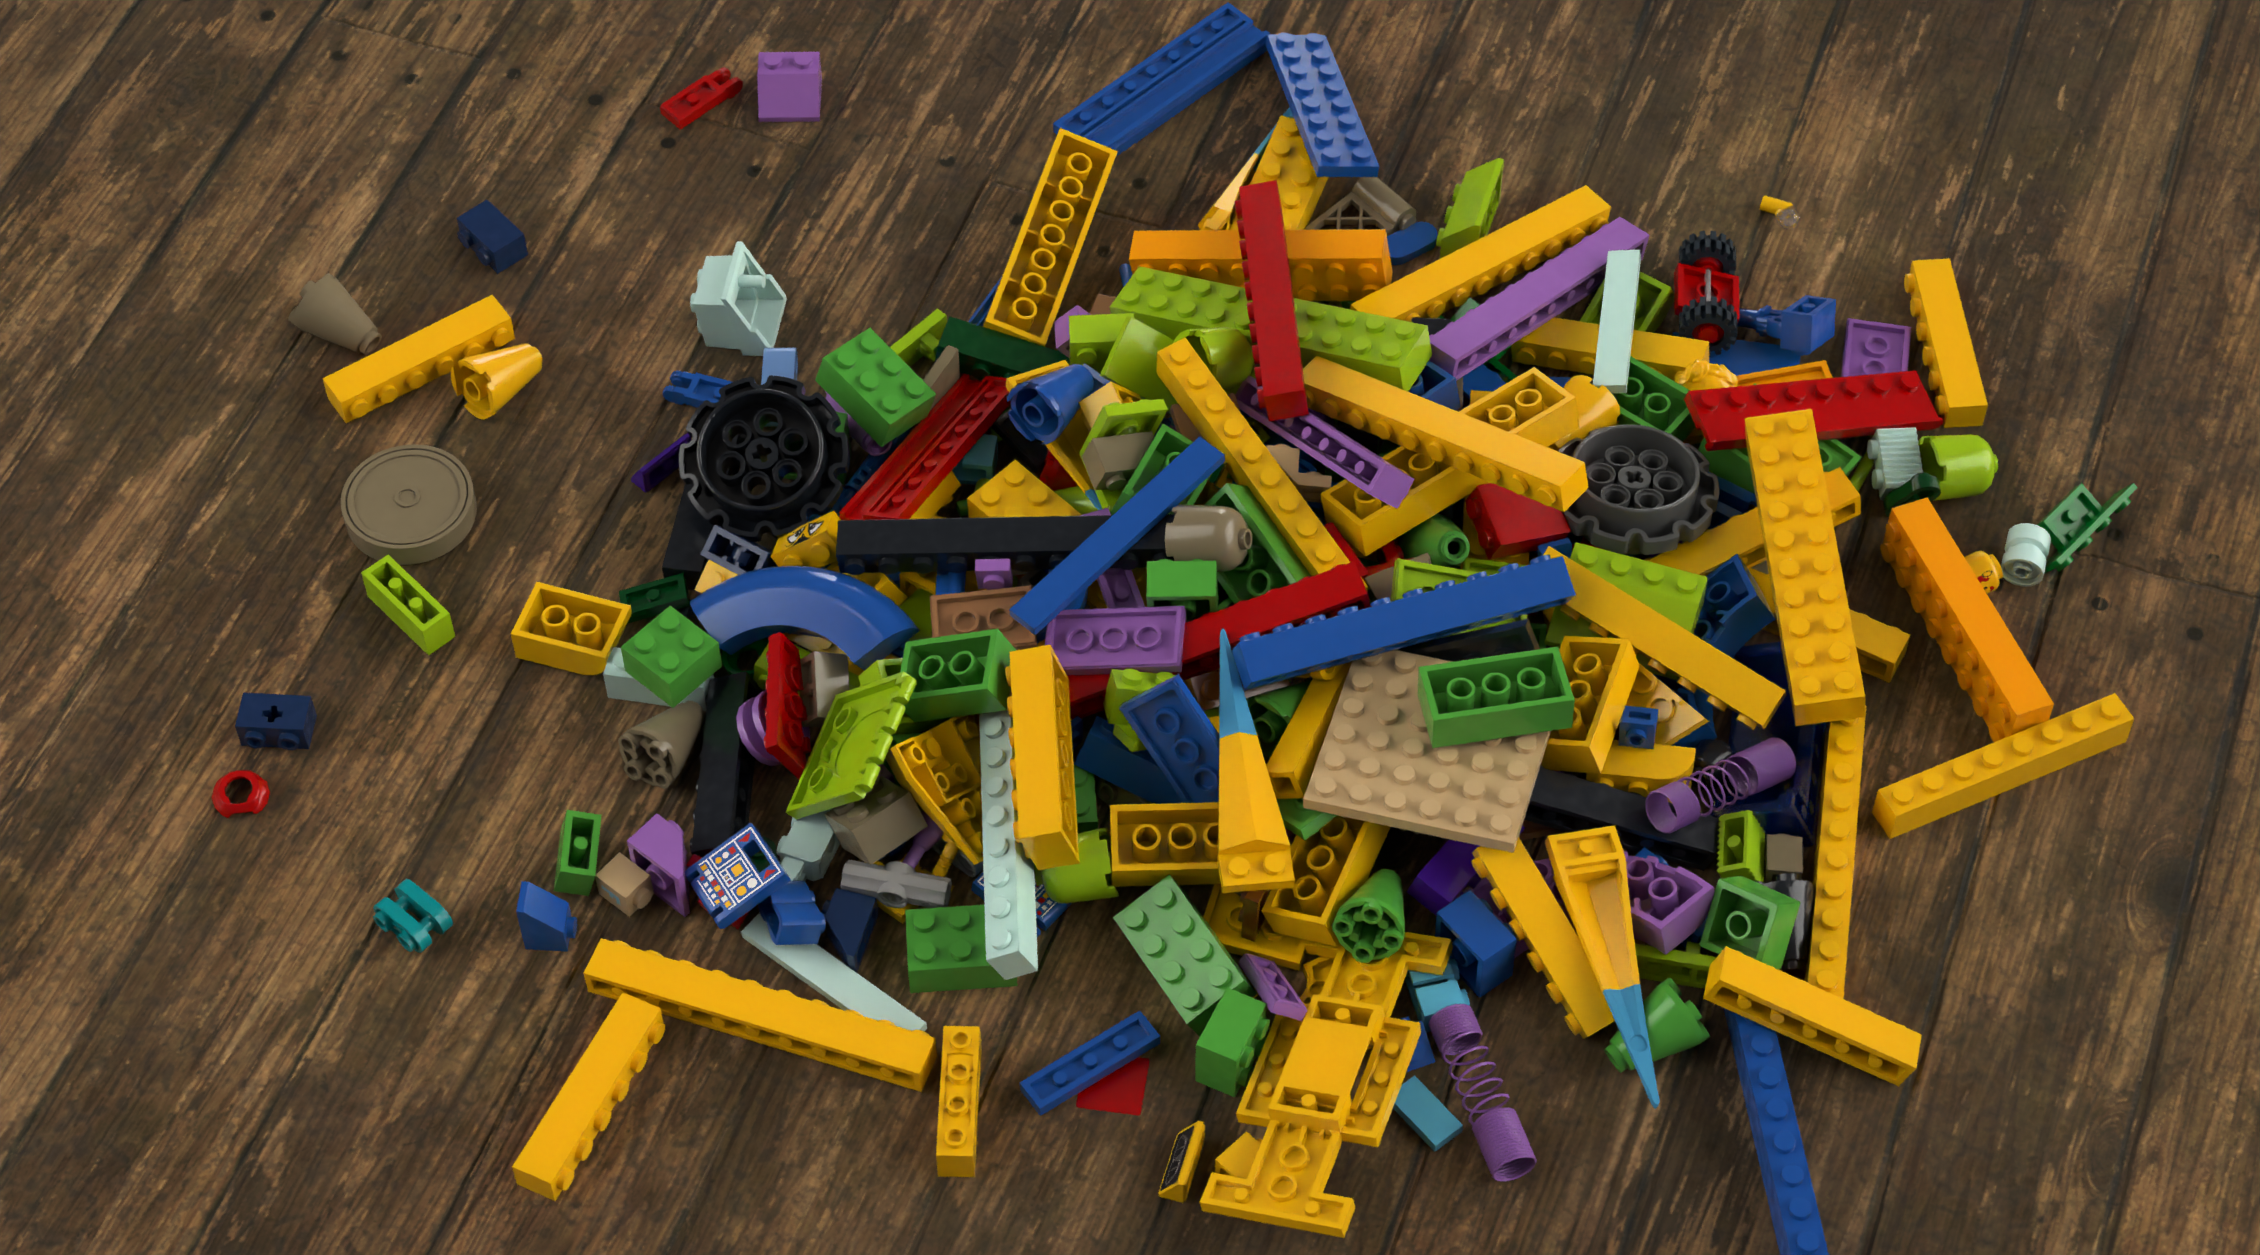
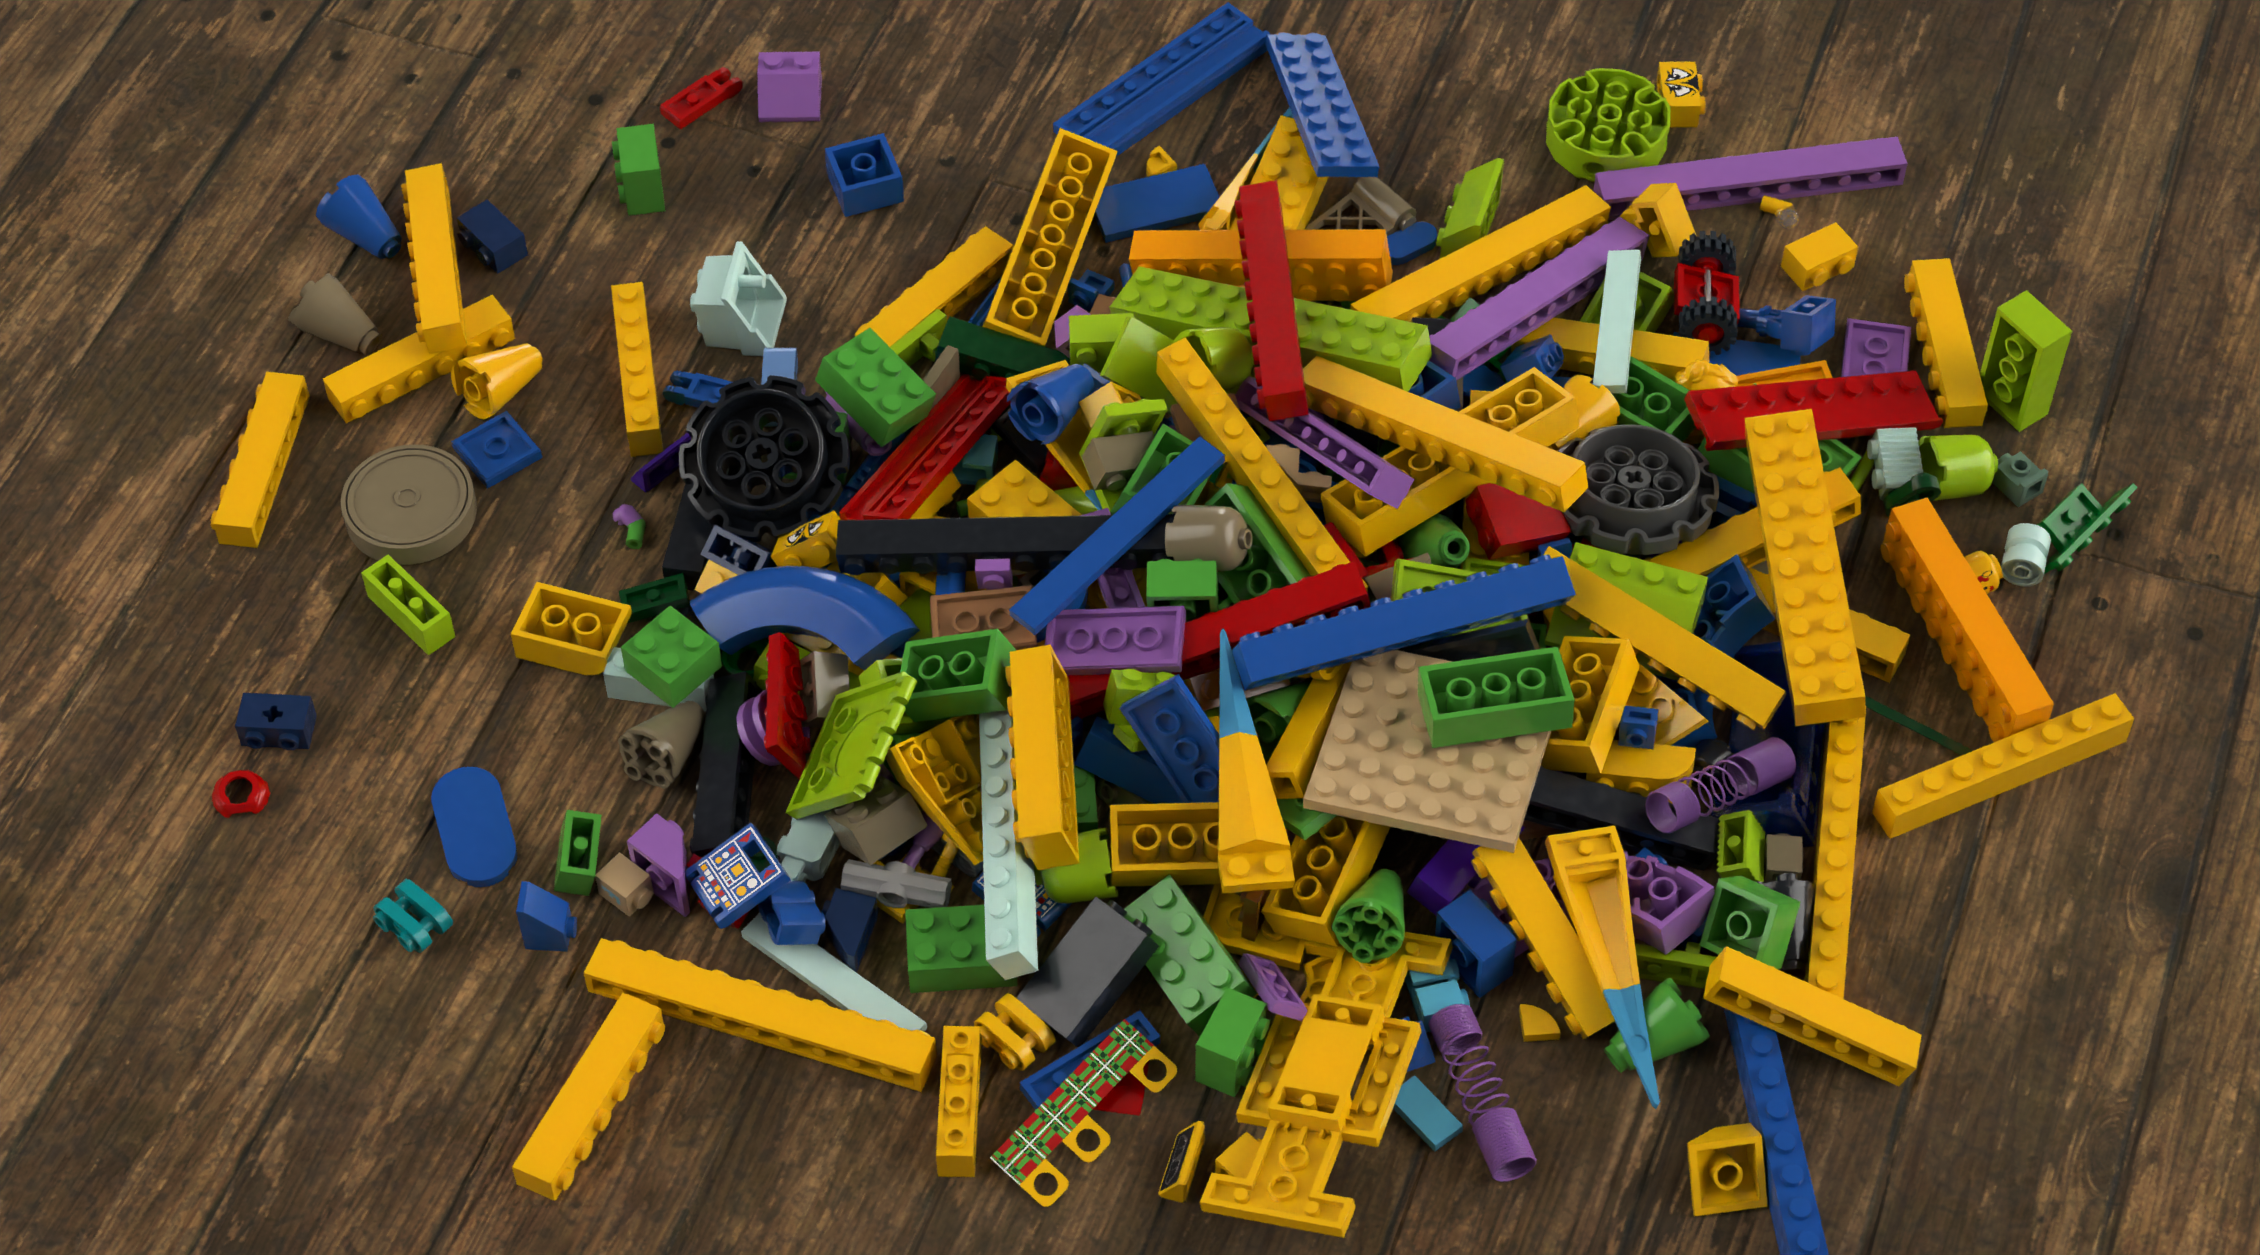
none -> yellow brick [211,371,309,548]
none -> blue cone [316,174,402,259]
none -> yellow brick [401,163,467,354]
none -> blue tile [431,767,518,887]
none -> blue tile [451,411,543,489]
none -> yellow brick [611,282,663,457]
none -> bright green brick [612,124,665,216]
none -> arm [613,504,646,549]
none -> blue brick [824,133,904,217]
none -> yellow brick [855,226,1013,347]
none -> yellow brick [974,993,1056,1071]
none -> piece [990,1019,1177,1207]
none -> black brick [1017,897,1159,1048]
none -> blue bracket [1068,269,1115,312]
none -> blue tile [1094,164,1219,243]
none -> yellow tile [1146,145,1177,177]
none -> blue brick [1500,334,1564,383]
none -> yellow tile [1519,1004,1560,1042]
none -> lime brick [1546,68,1671,182]
none -> medium lavender brick [1593,136,1907,220]
none -> yellow brick [1620,183,1696,257]
none -> yellow brick [1656,62,1706,127]
none -> yellow slope [1687,1123,1768,1216]
none -> yellow brick [1781,222,1858,291]
none -> dark green piece [1865,695,1973,756]
none -> lime brick [1980,290,2072,432]
none -> sand green brick [1992,451,2049,508]

